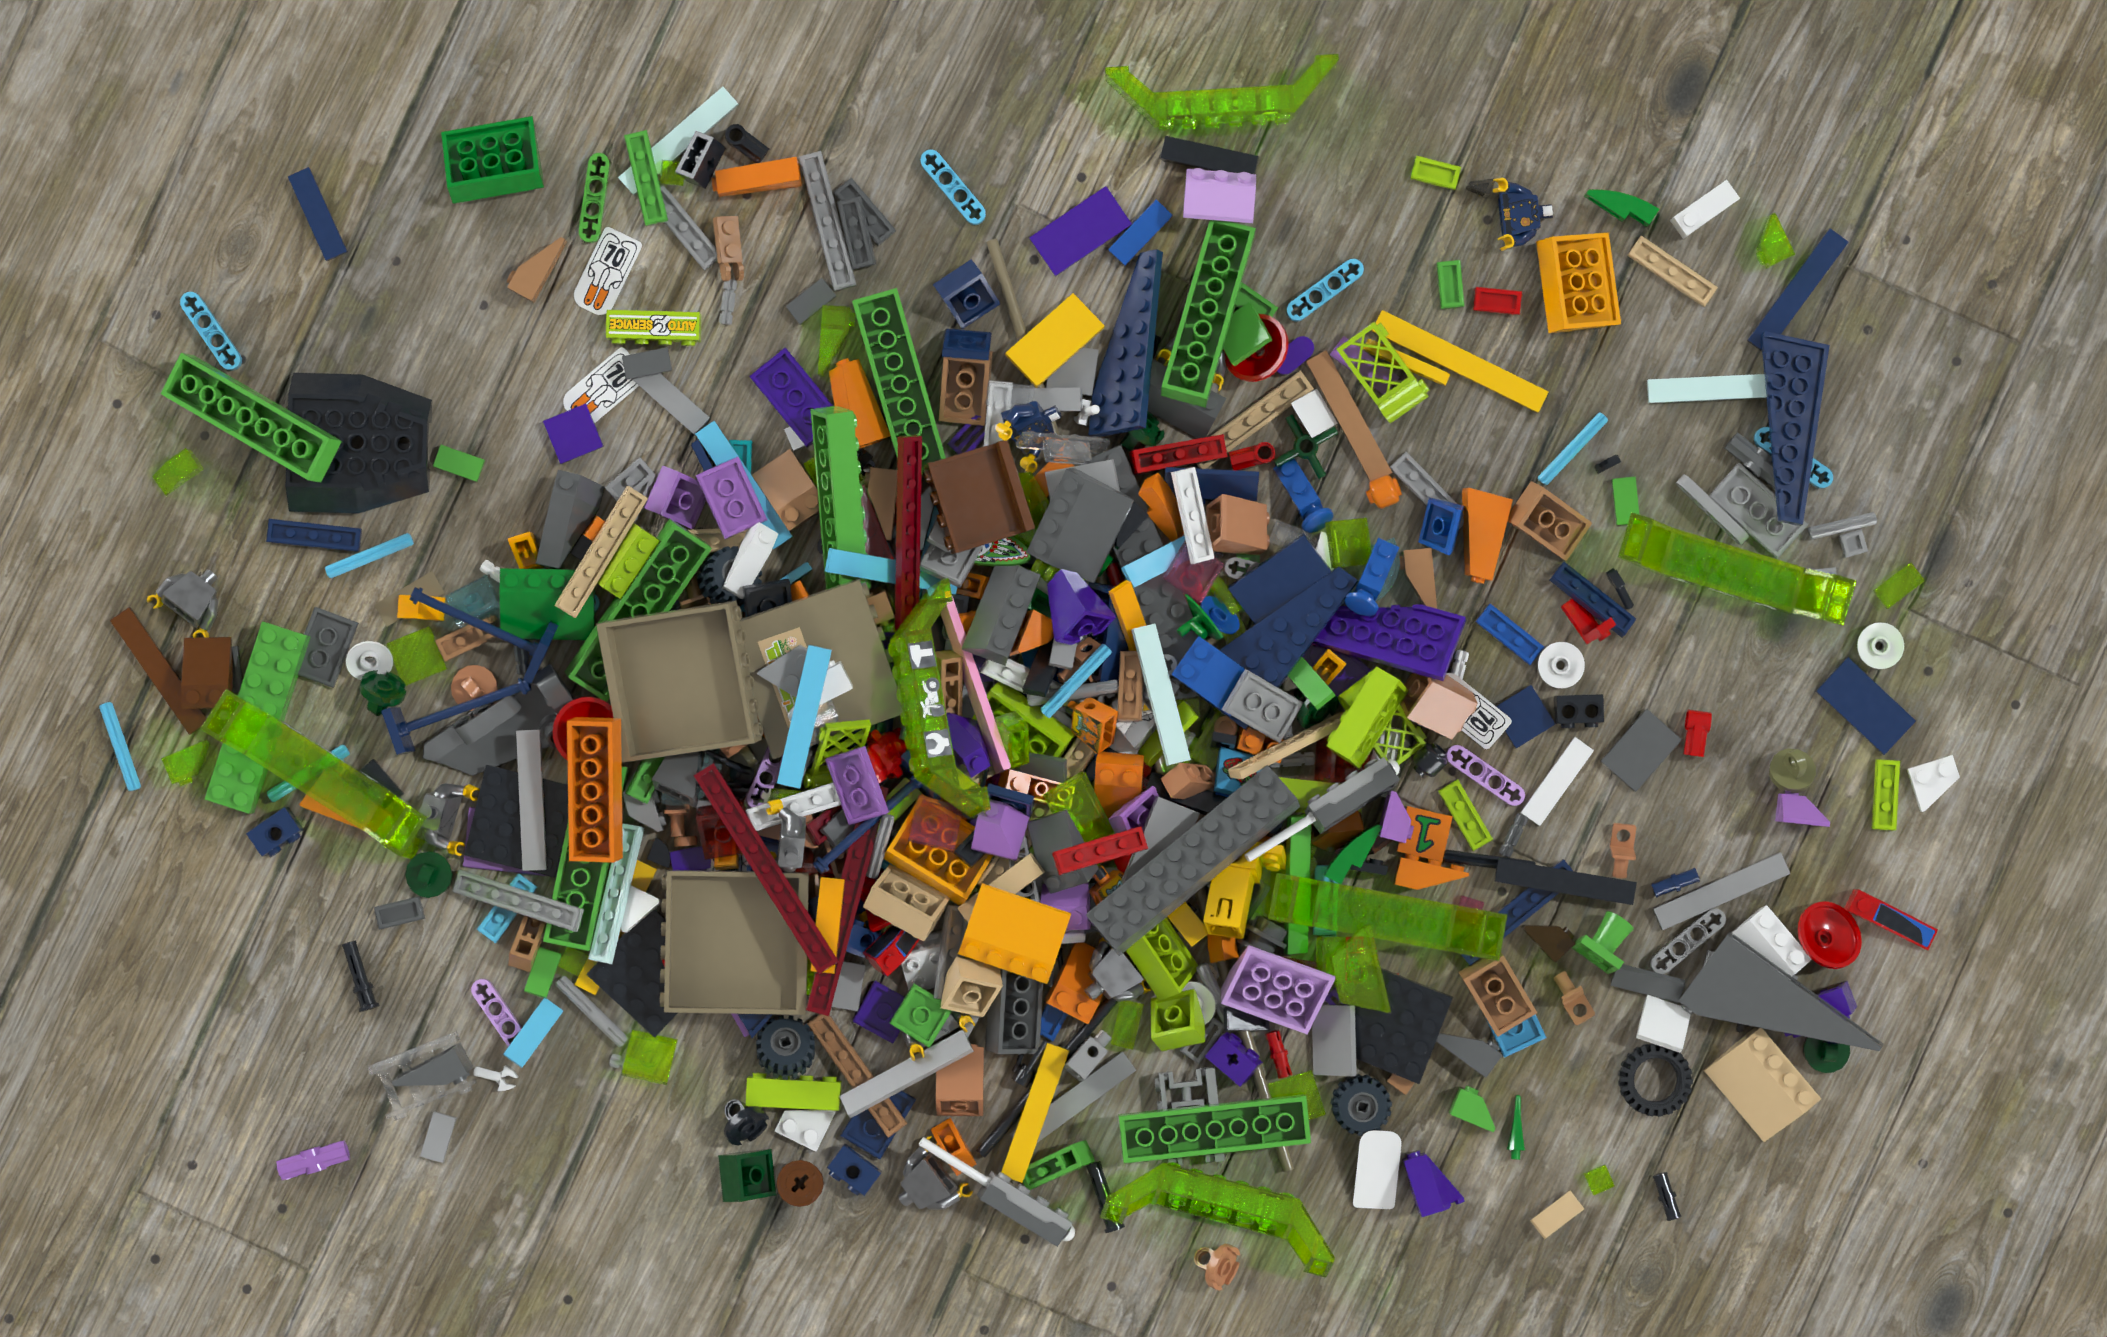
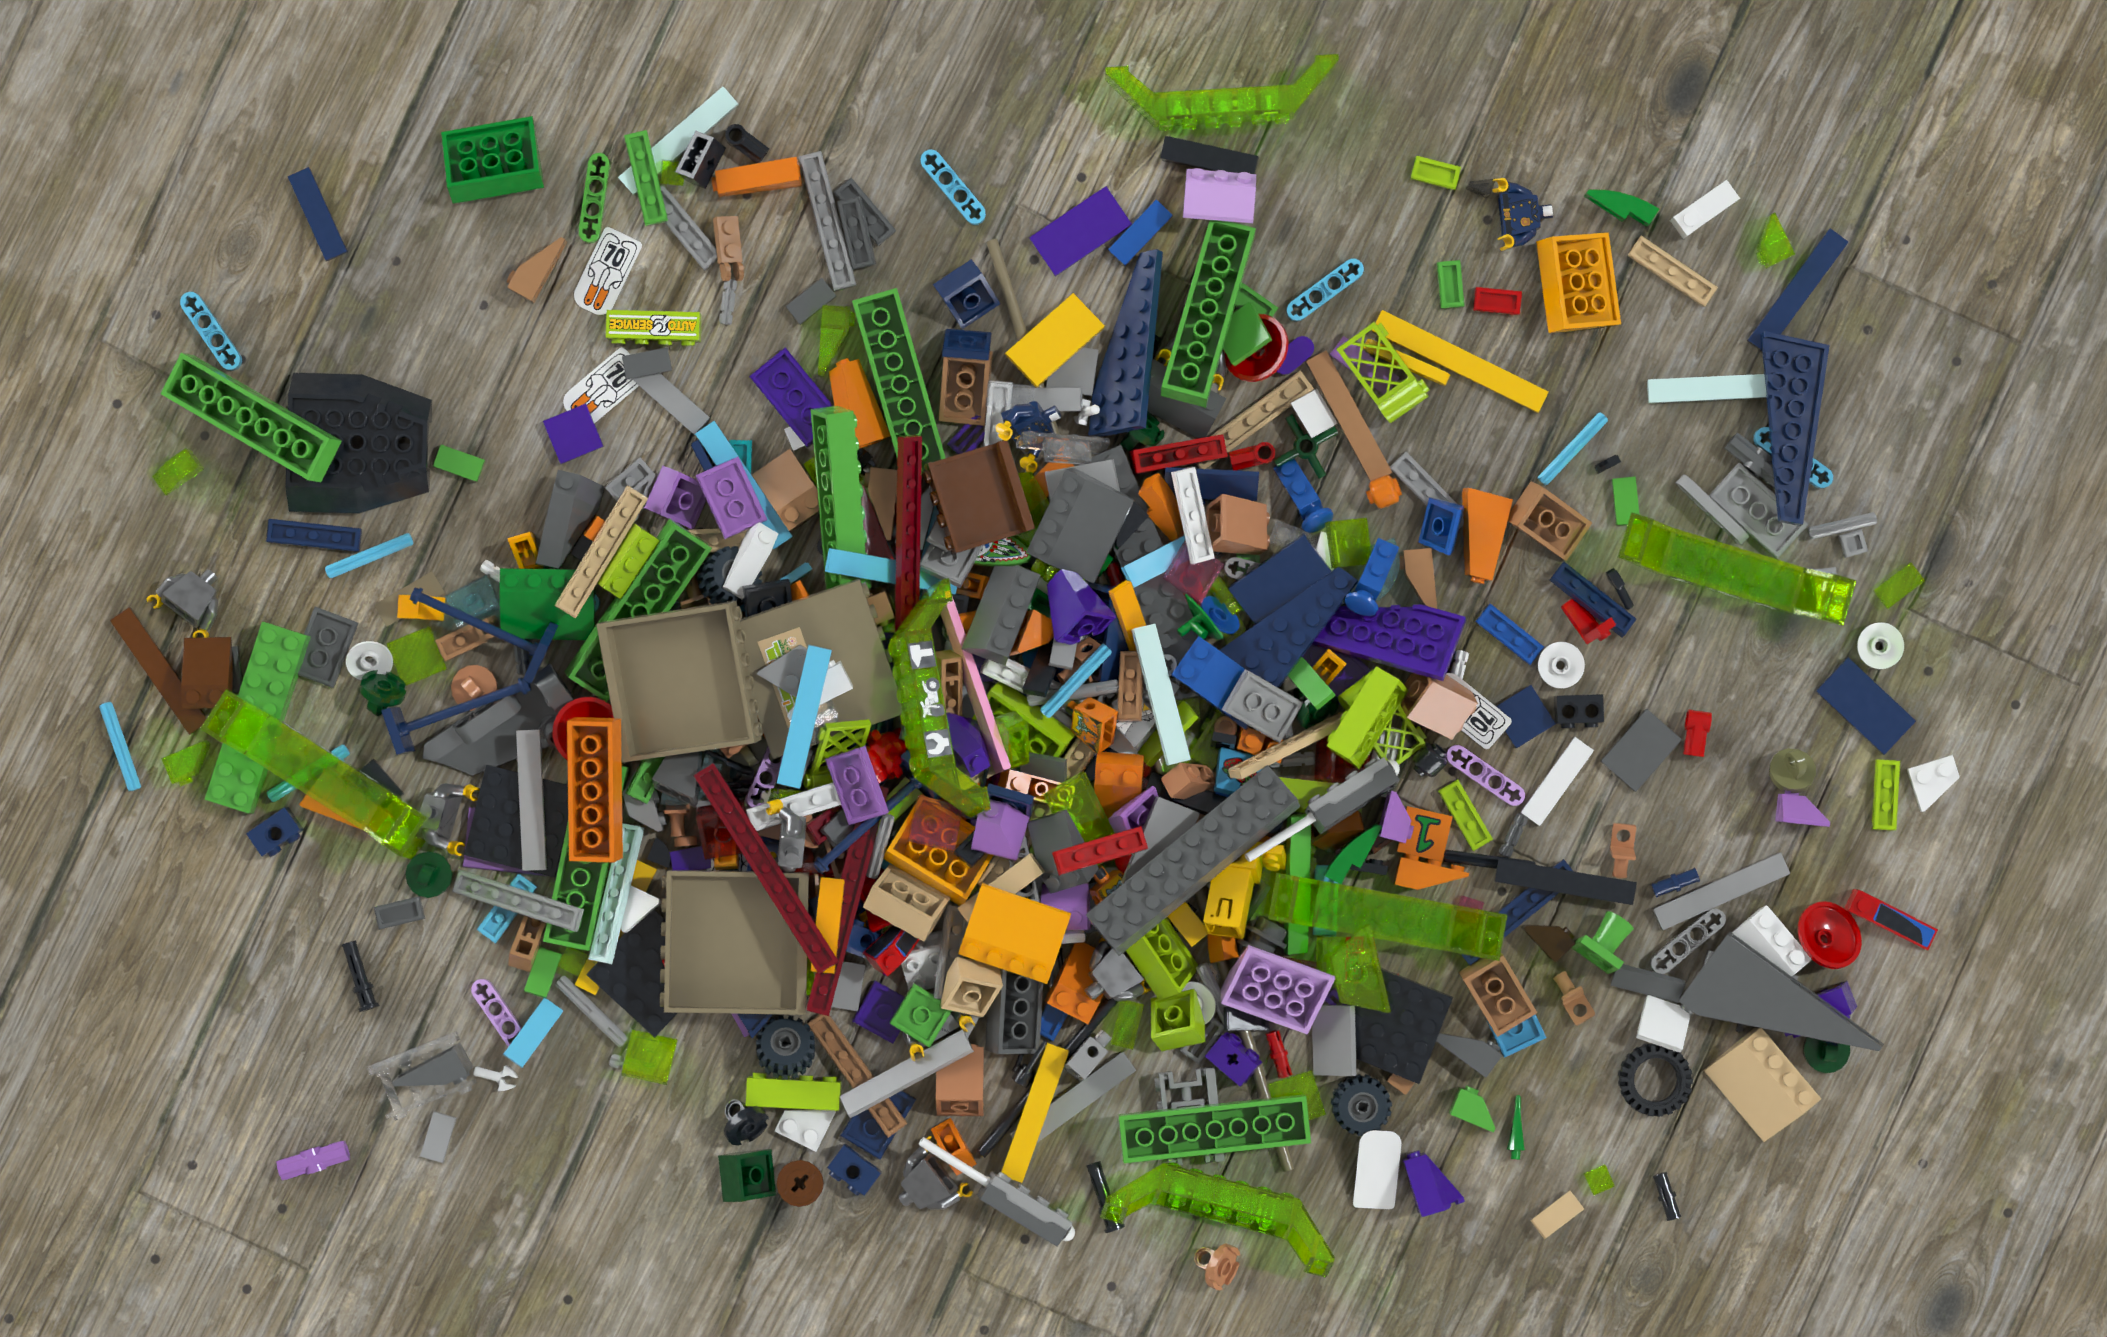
bright green slope [1023,1140,1095,1190] -> none

